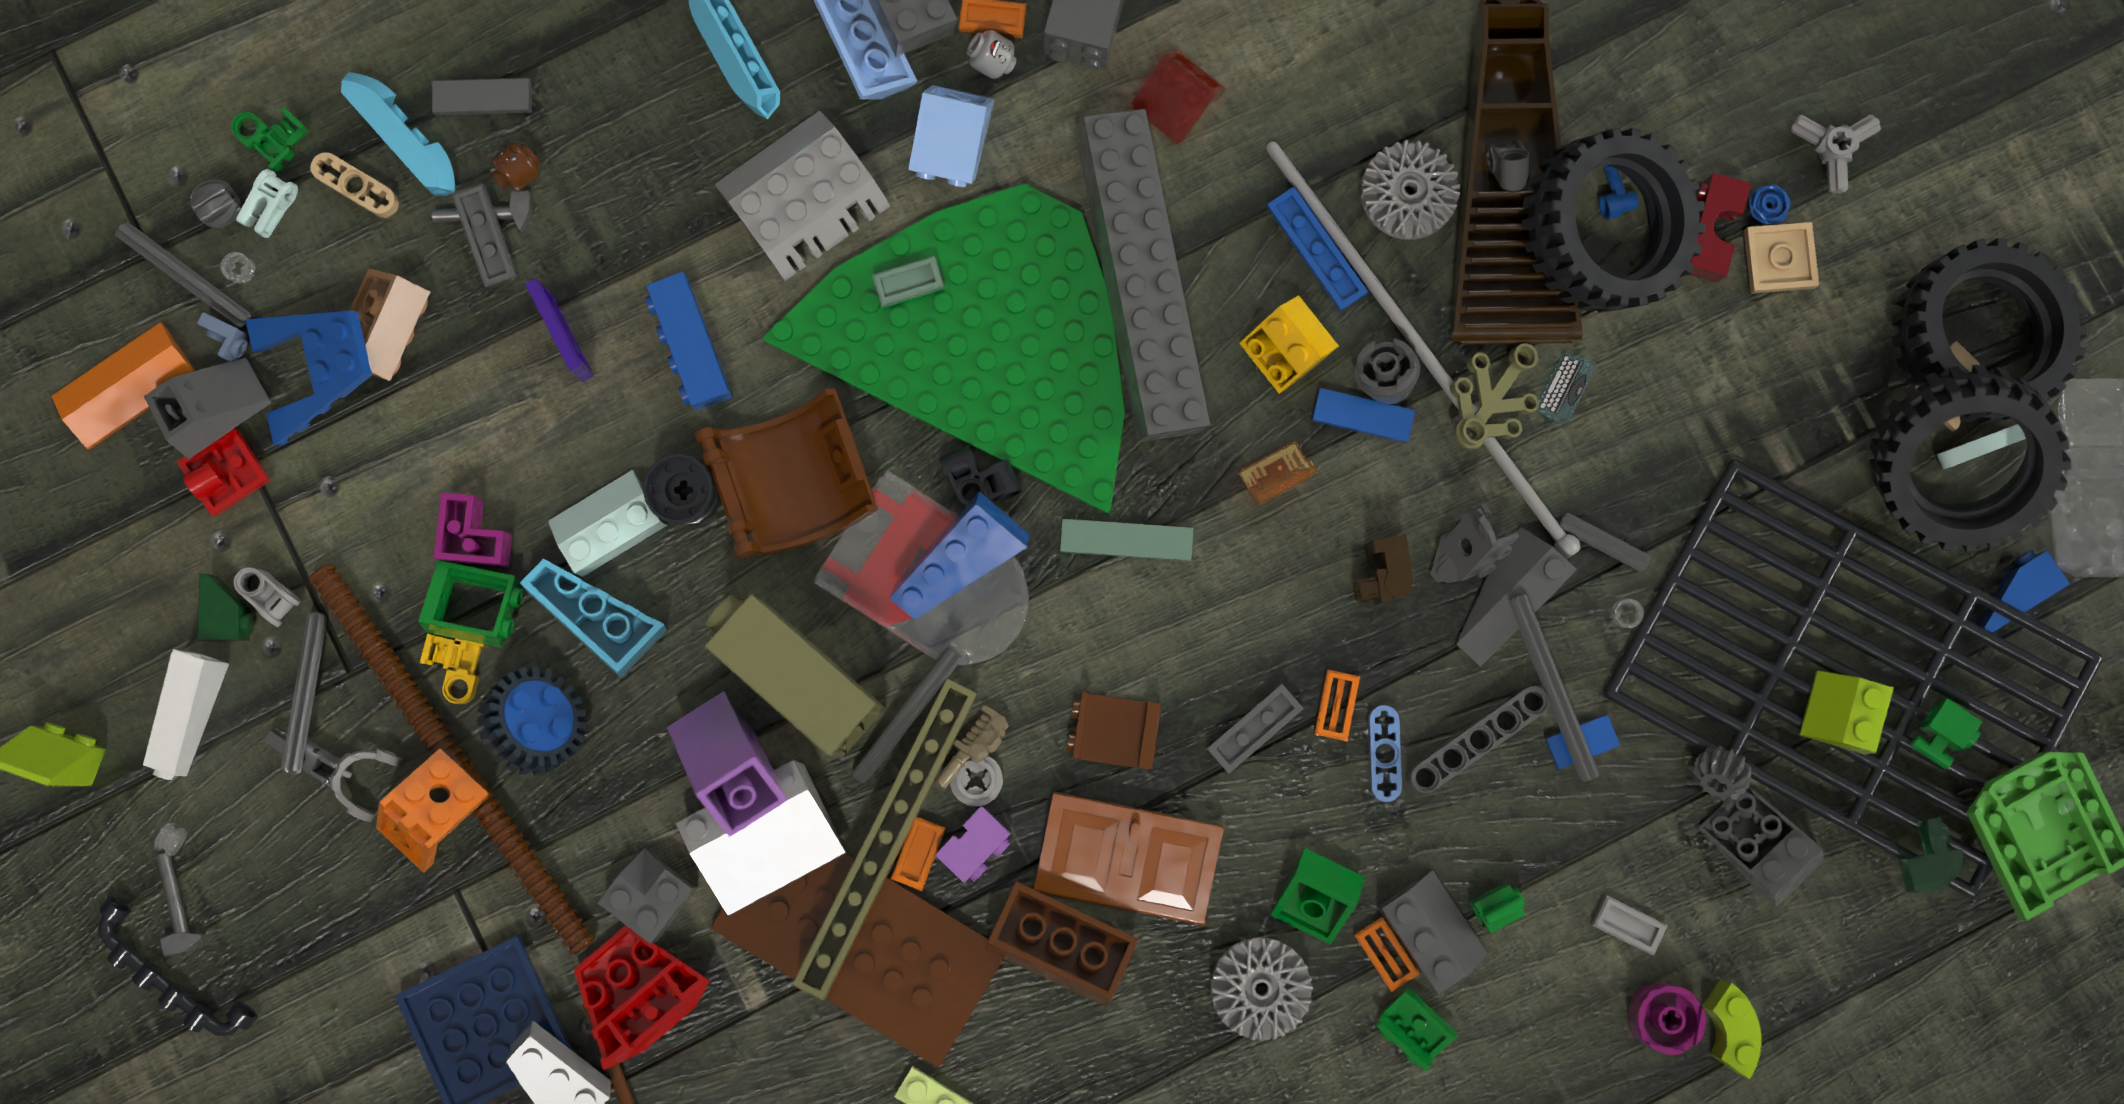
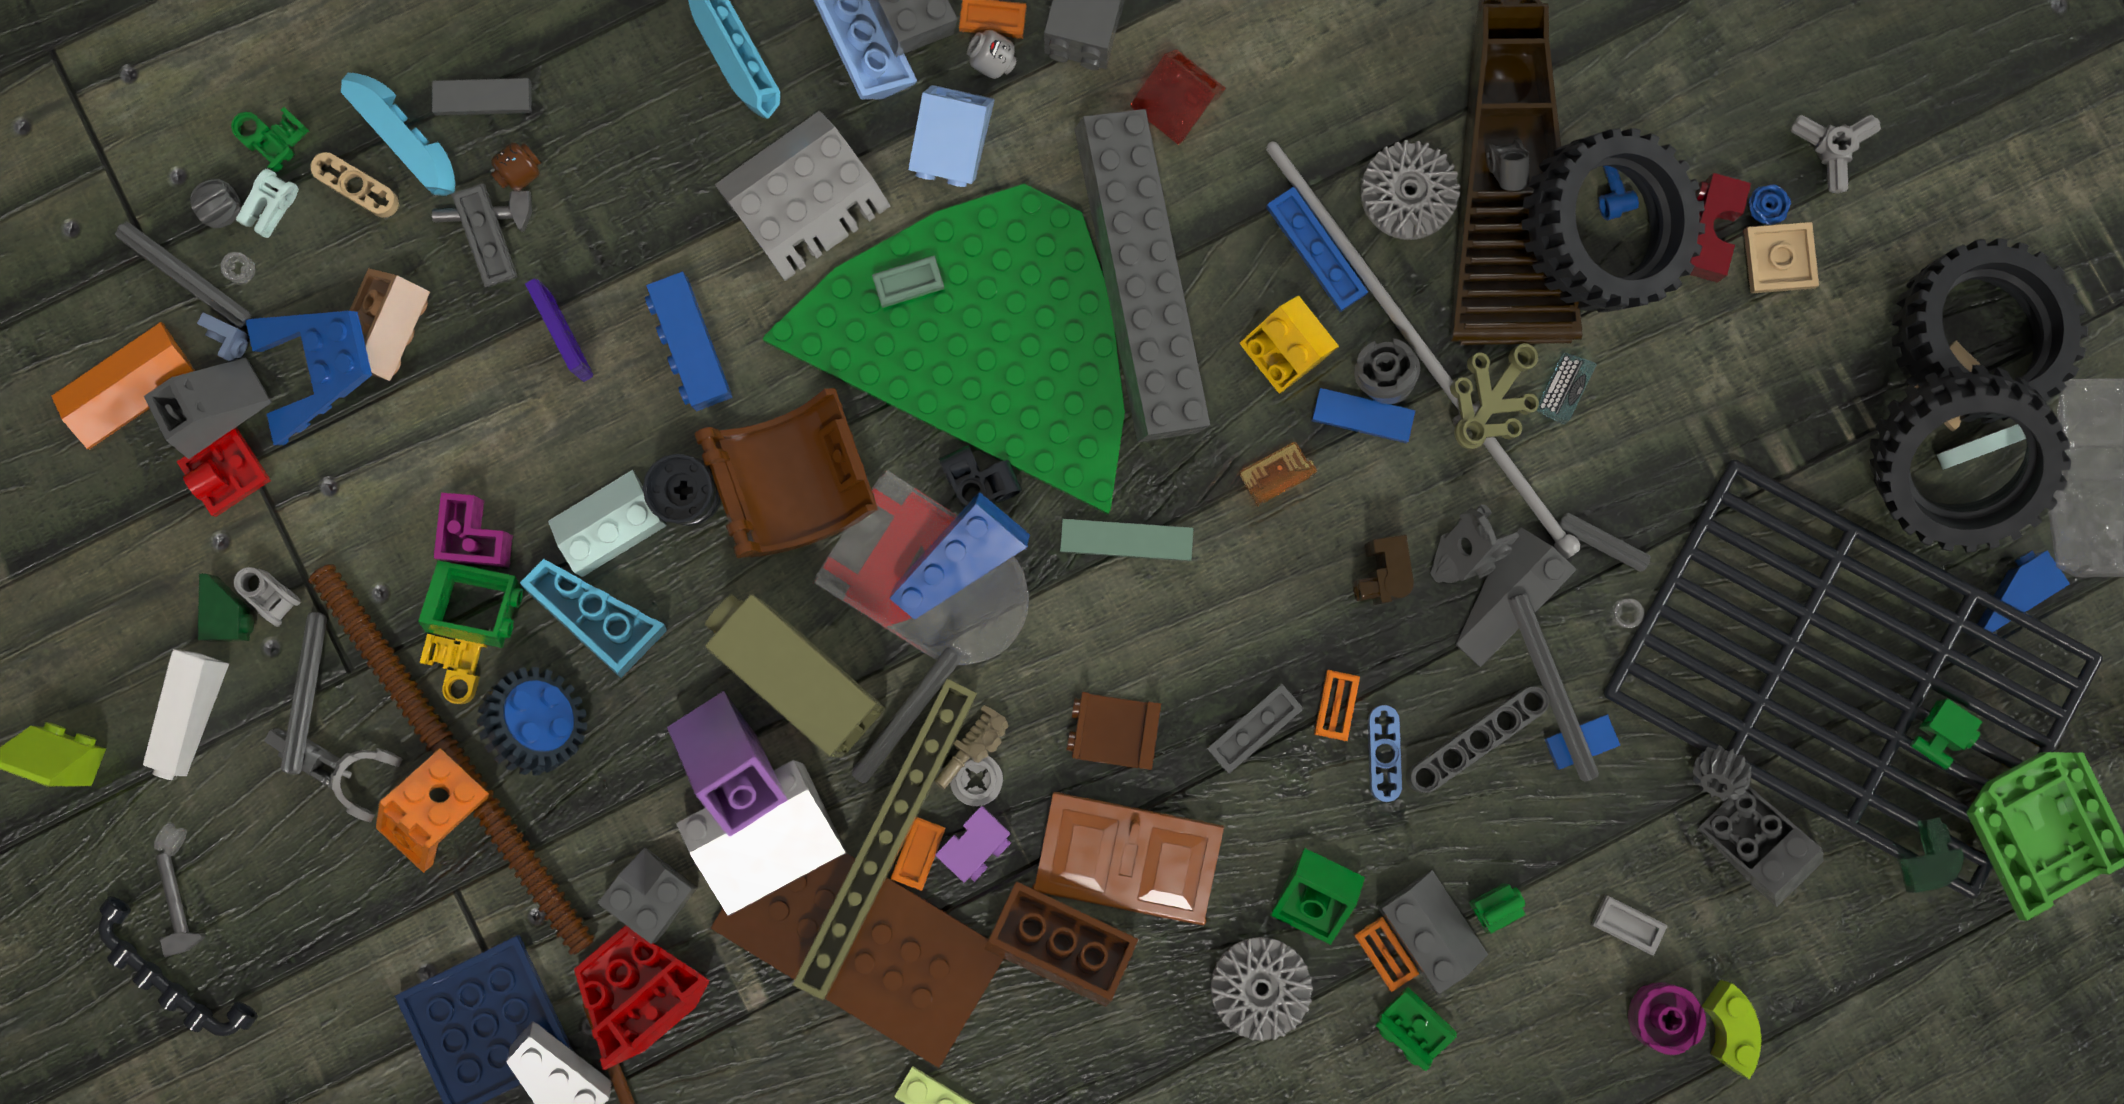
lime slope [1799,671,1893,755] -> none

